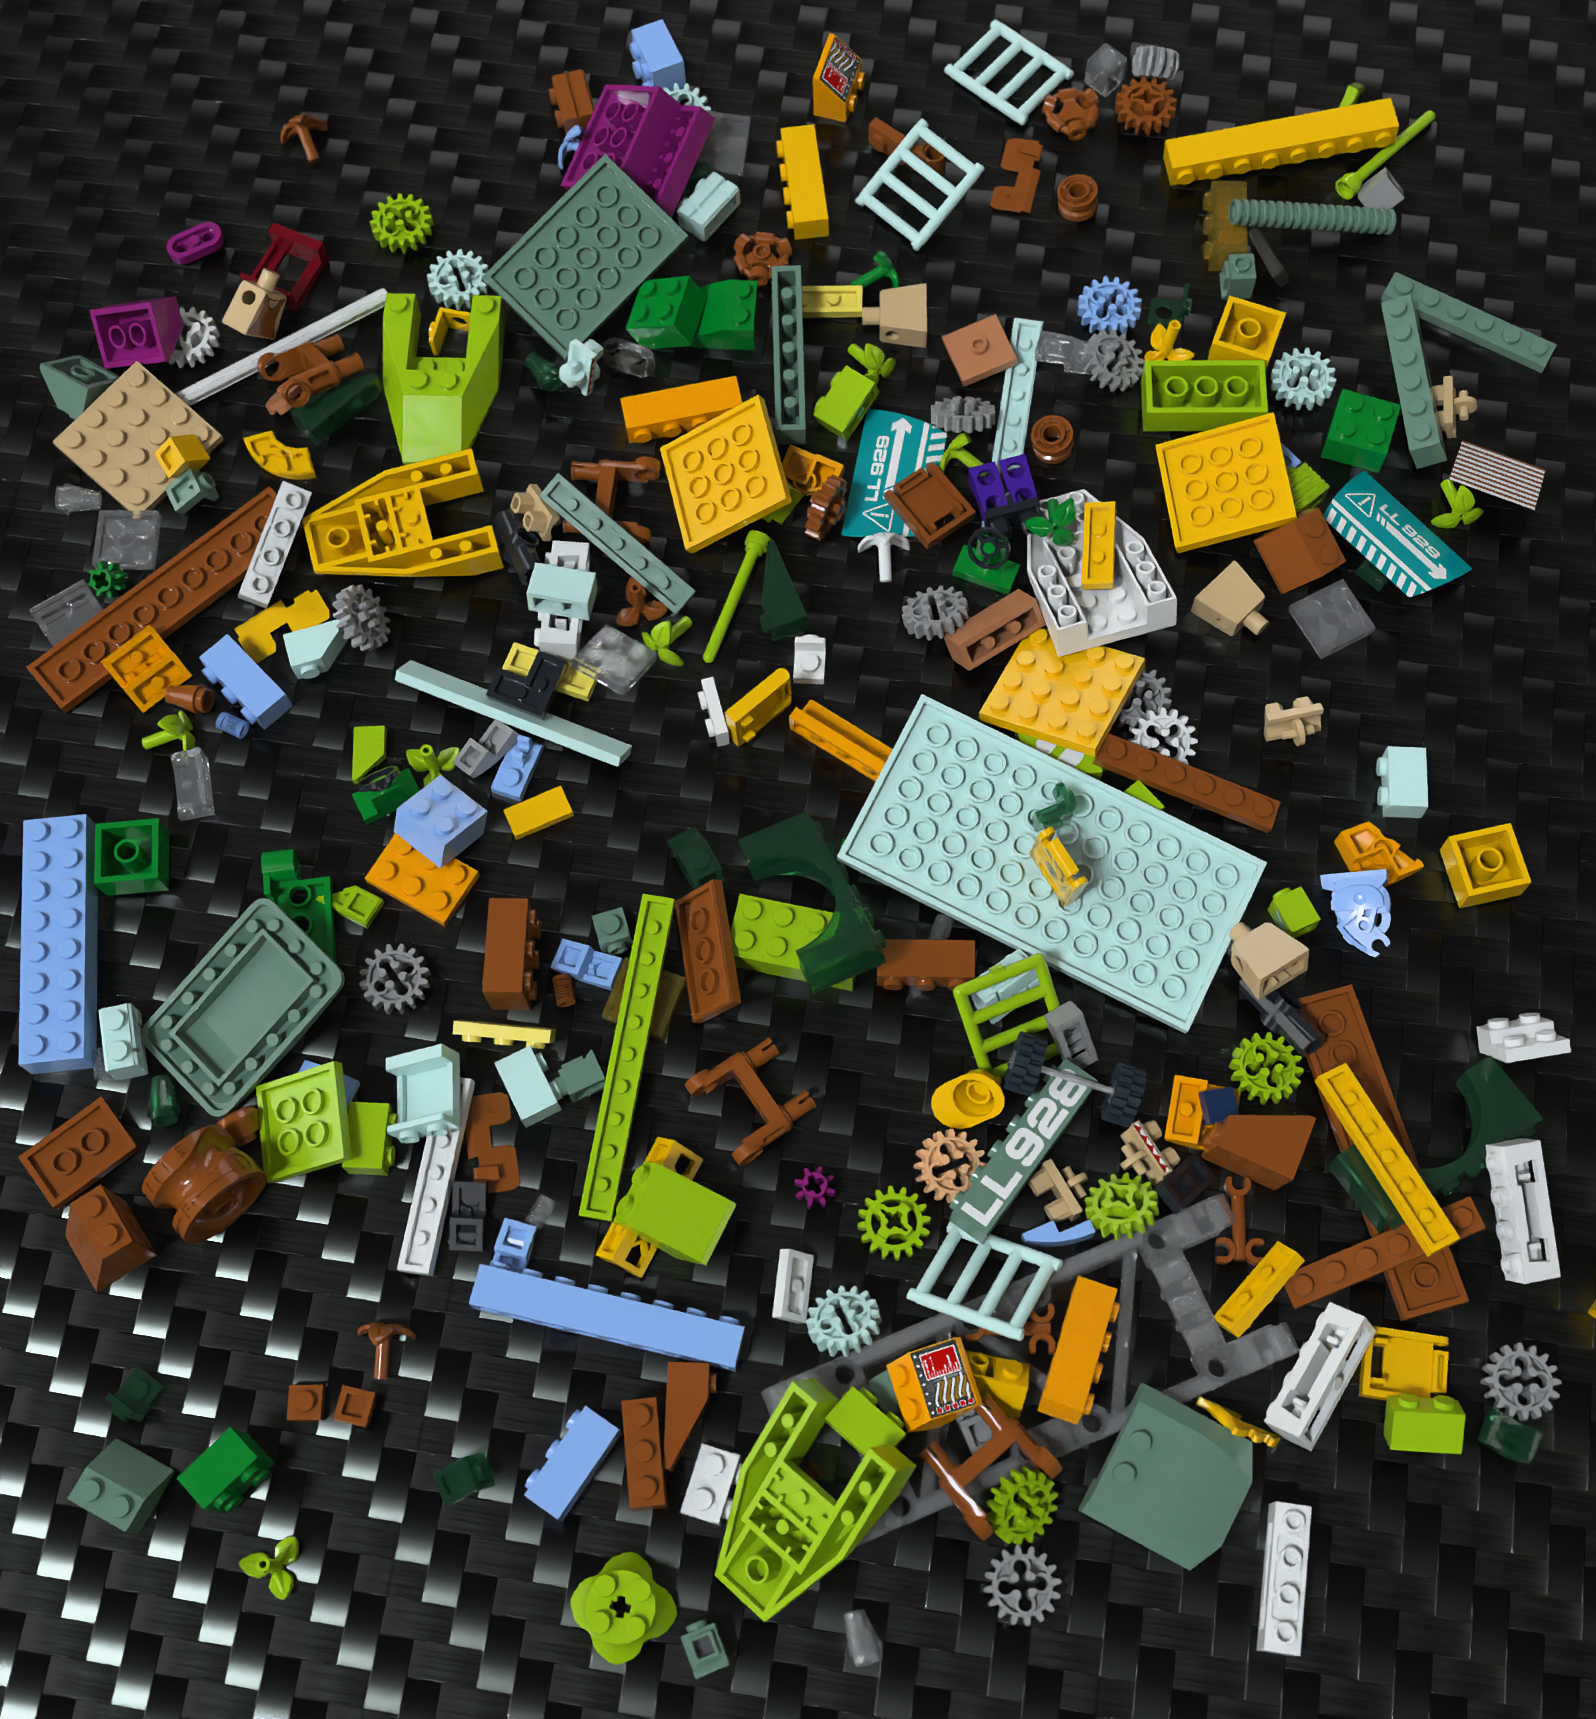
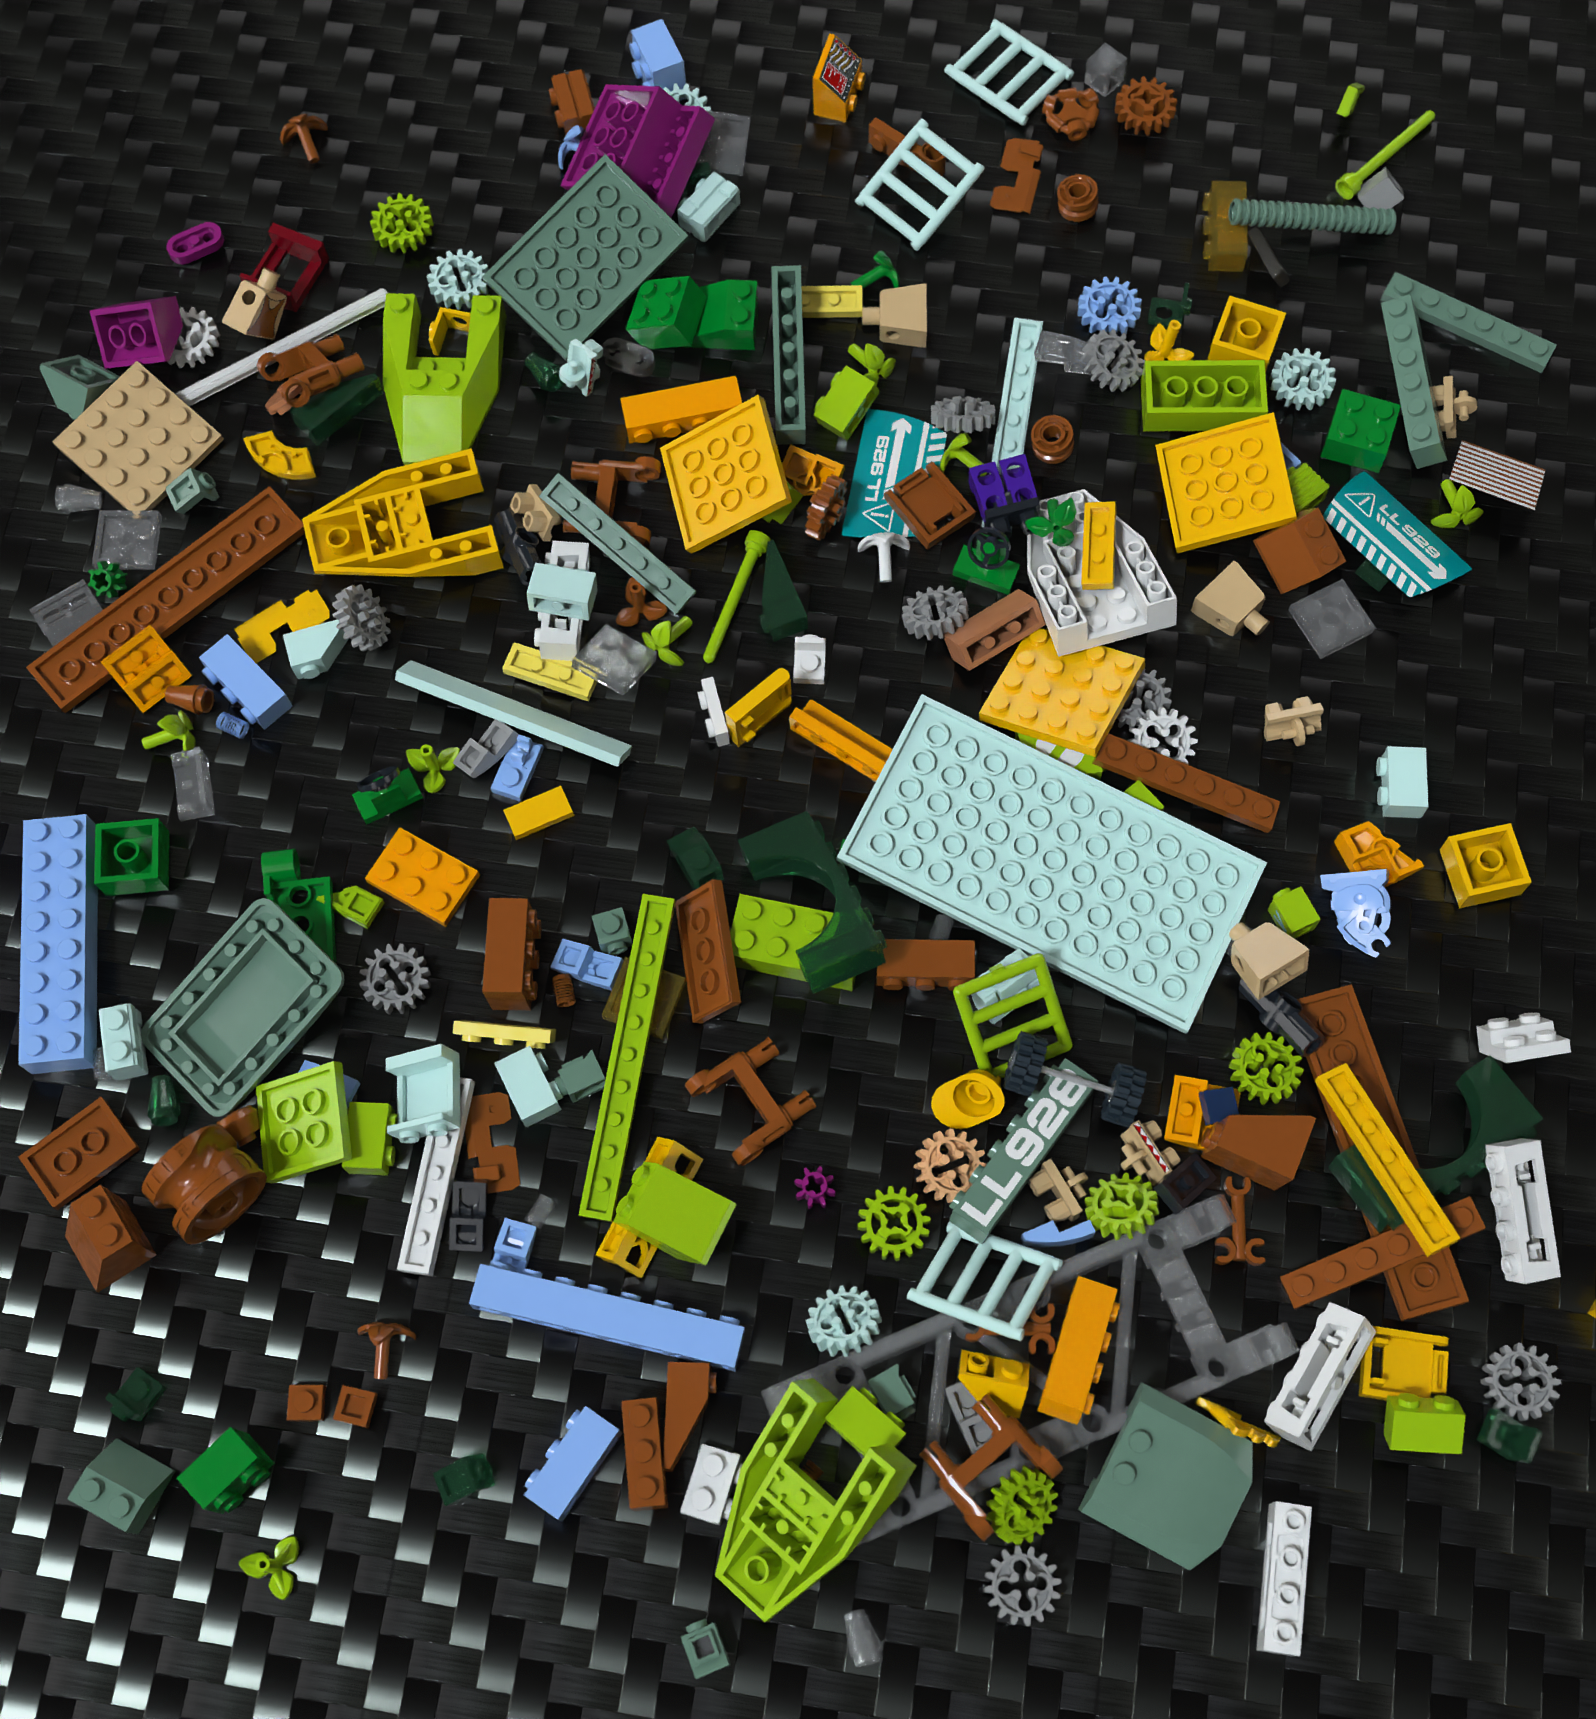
yellow panel [154,434,210,479] -> none
white brick [238,481,312,609] -> none
lime tile [352,726,387,784] -> none
light blue brick [394,775,487,869] -> none
black plate [486,651,569,720] -> none
lime brick [570,1552,677,1665] -> none
dark orange piece [734,232,792,286] -> none
white plate [772,1249,814,1323] -> none
yellow brick [776,124,829,240] -> none
slope [886,1337,983,1433] -> none
nougat plate [942,314,1018,387] -> none
yellow container [1029,826,1088,907] -> none
clear green bracket [1031,782,1077,832] -> none
light grey slope [1044,1001,1099,1069] -> none
light grey gear [1132,45,1180,82] -> none
yellow brick [1163,98,1399,186] -> none
yellow plate [1212,1241,1305,1338] -> none
sand green window [1219,253,1256,299] -> none

